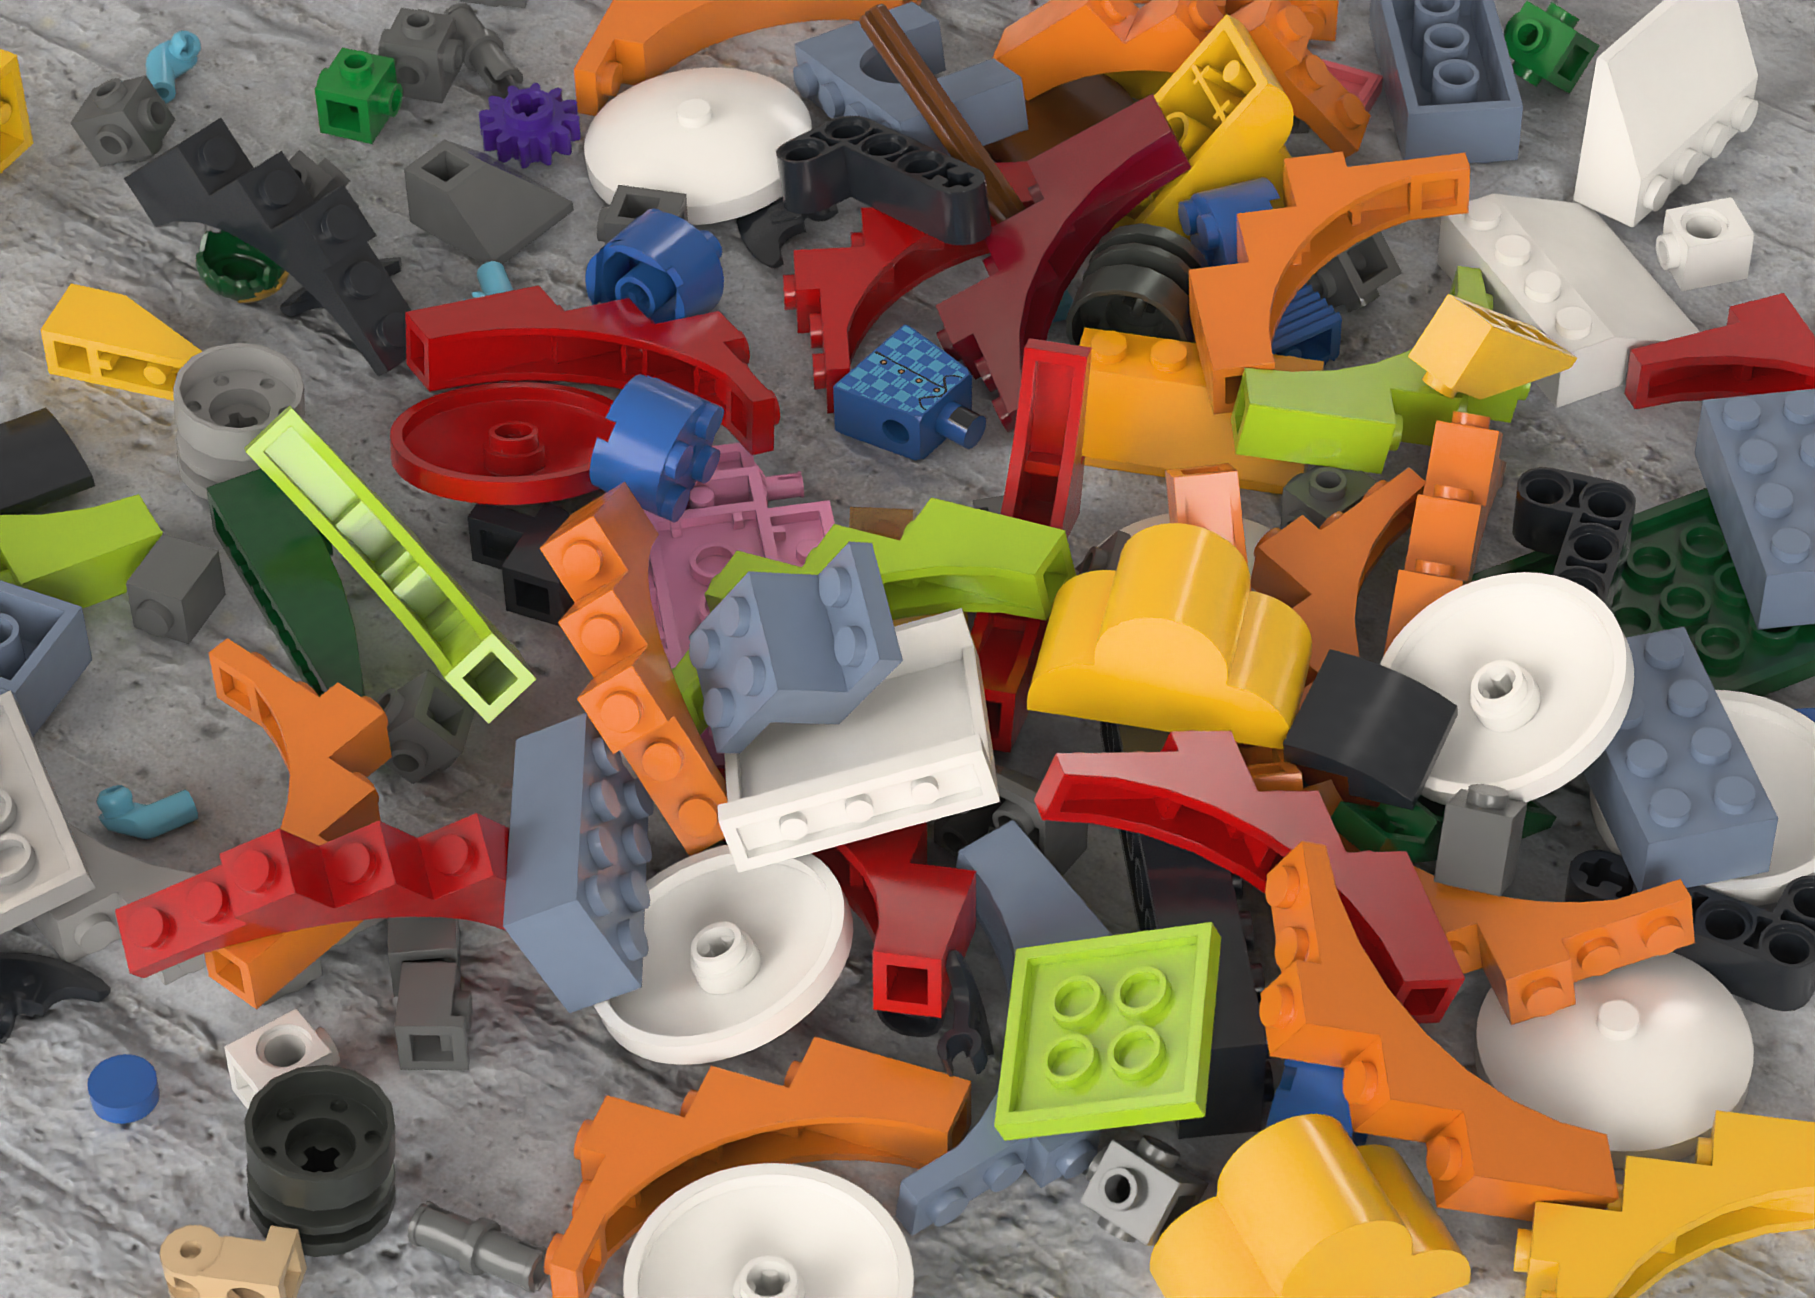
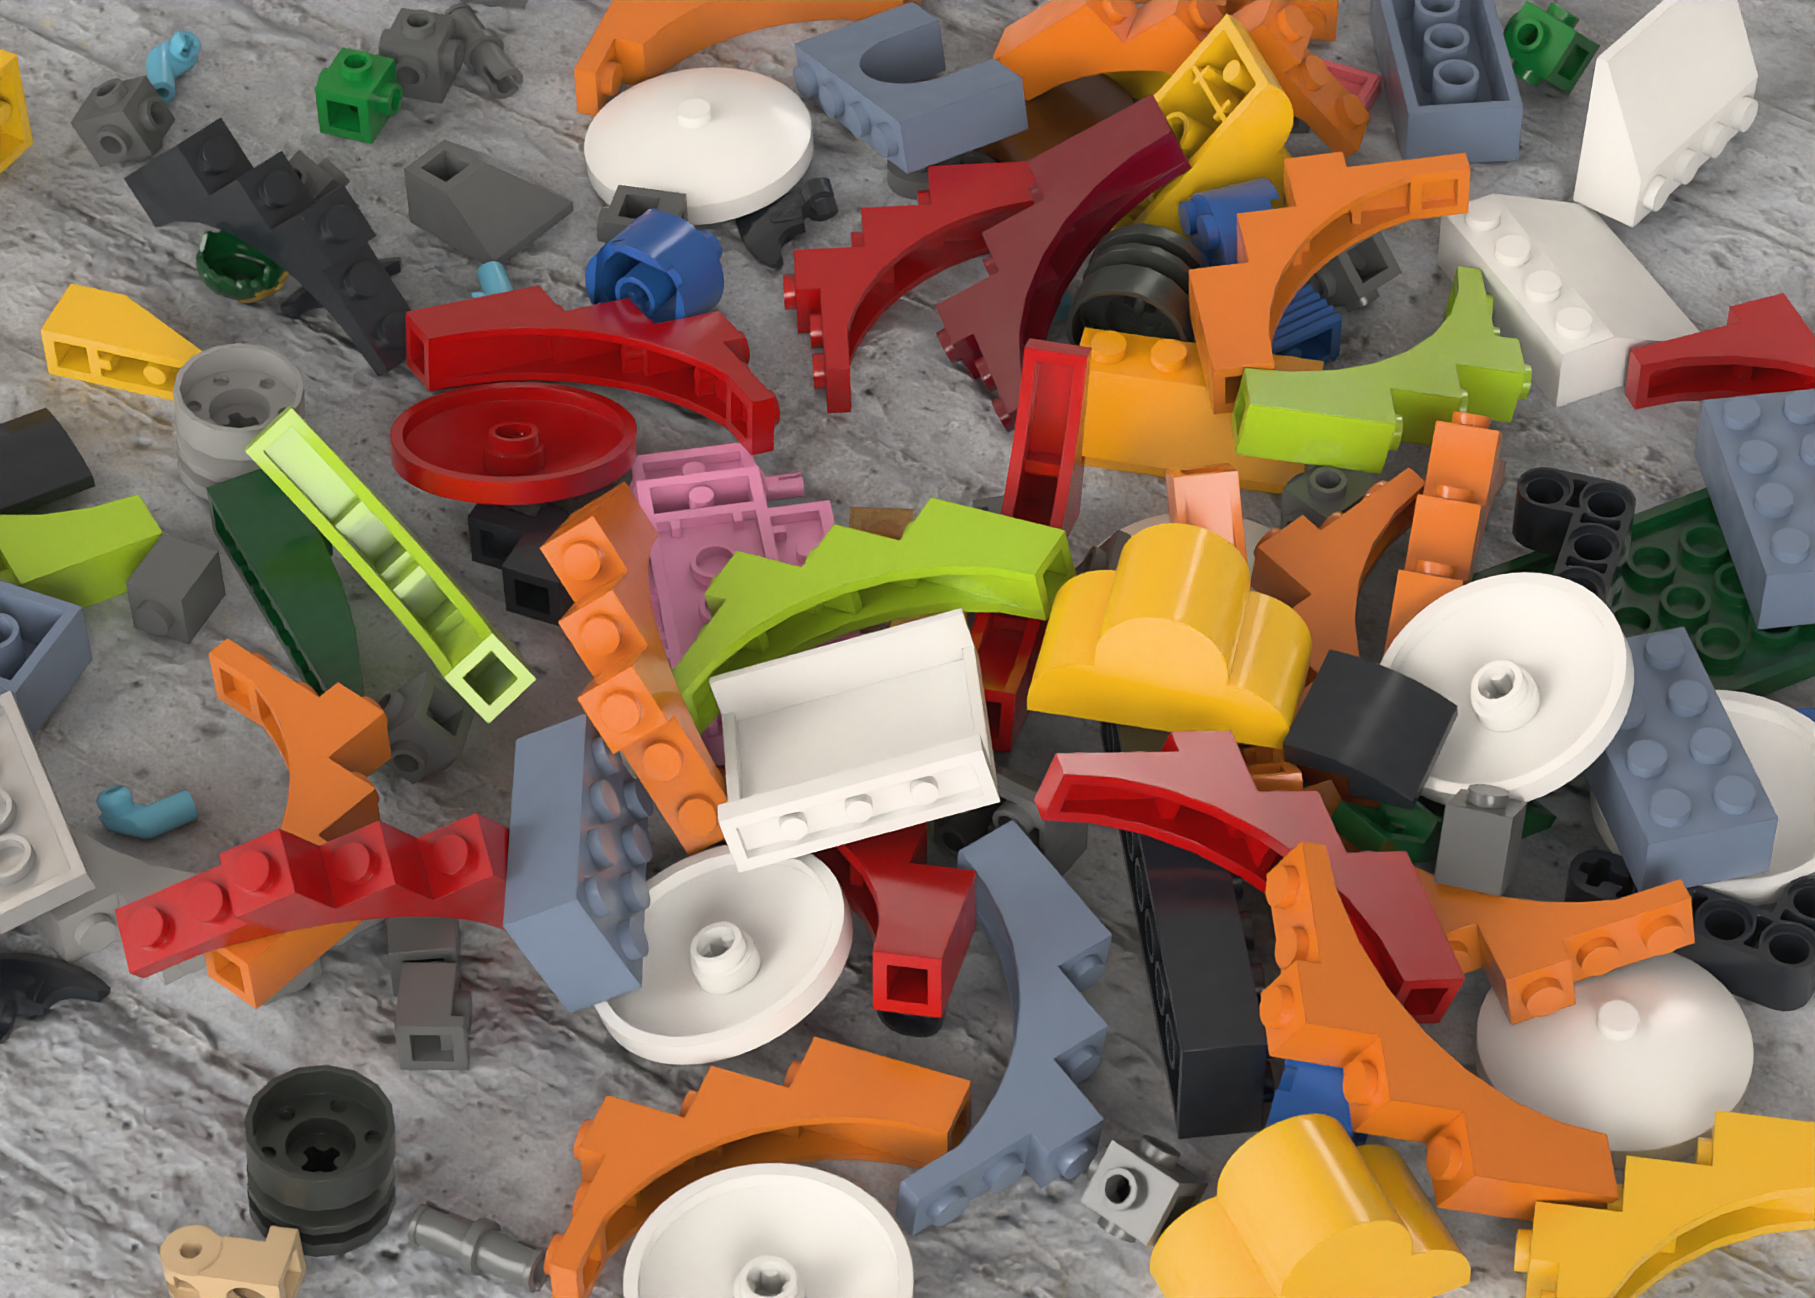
blue tile [87,1054,160,1124] -> none
white brick [224,1009,340,1109] -> none
dark purple gear [479,83,581,169] -> none
blue brick [590,374,724,523] -> none
sand blue bracket [689,542,903,754] -> none
black beam [776,116,992,245] -> none
torso [833,324,986,461] -> none
reddish brown axle [859,4,1026,224] -> none
black piece [937,949,994,1077] -> none
lime plate [994,922,1221,1141] -> none
yellow slope [1408,294,1577,400] -> none
white brick [1656,197,1754,292] -> none

